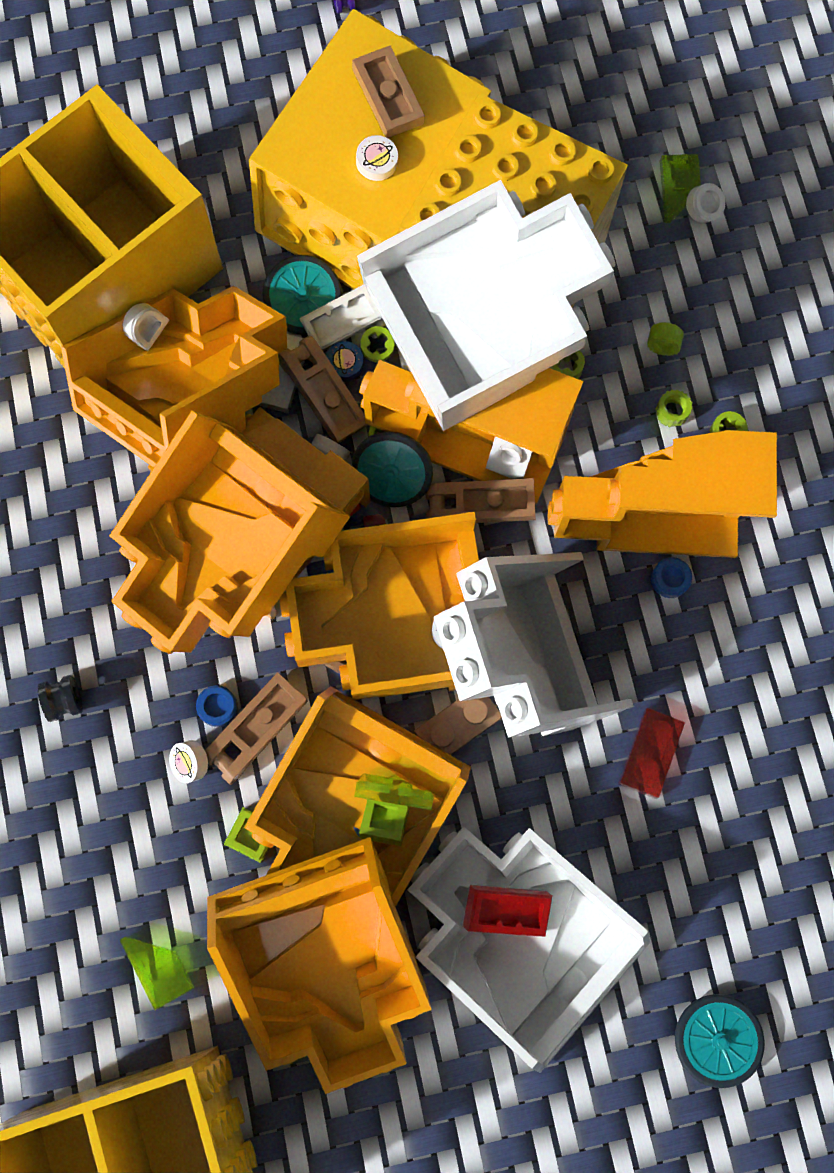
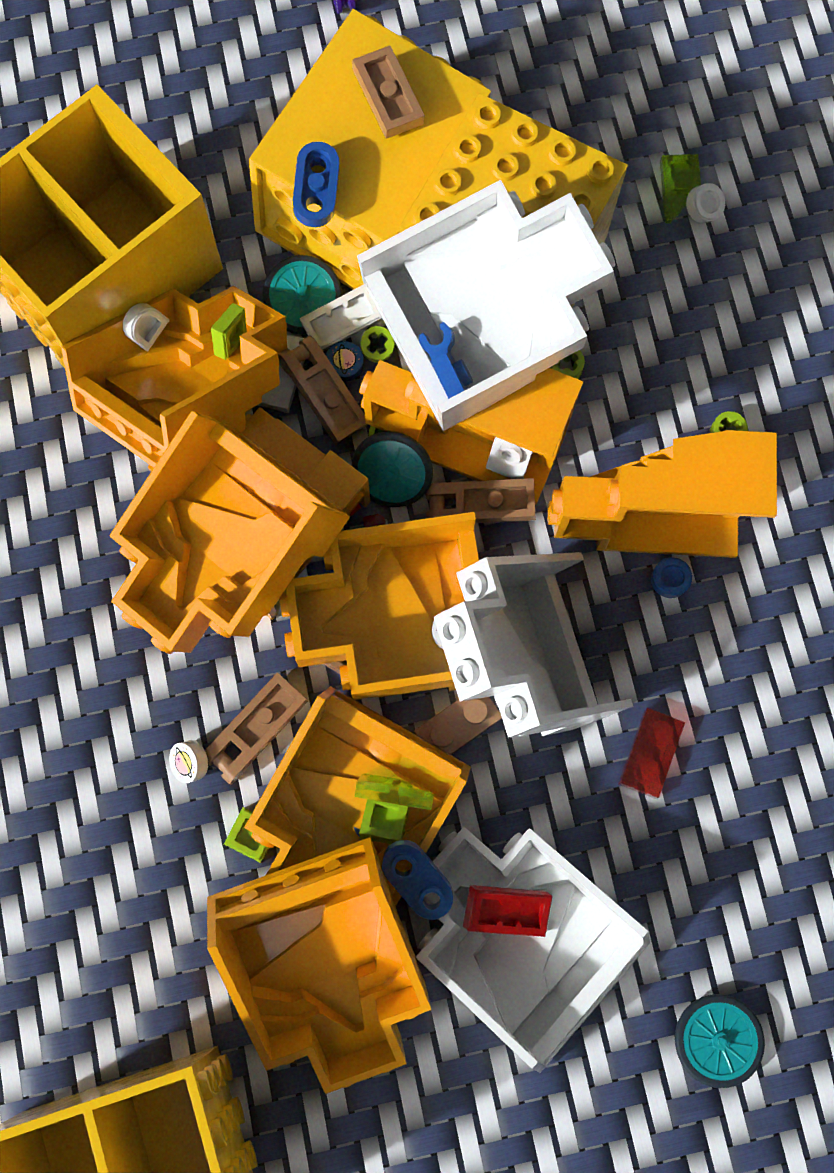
black wheel [38,675,83,722] -> none
clear neon green tile [120,936,194,1010] -> none
blue tile [196,685,238,727] -> none
white tile [311,434,351,461] -> none
white tile [356,135,398,181] -> none
lime axle [647,322,684,356] -> none
lime axle [655,389,693,428] -> none
none -> lime tile [211,303,247,360]
none -> blue plate [293,142,339,227]
none -> blue plate [382,840,453,920]
none -> blue plate [419,322,473,399]

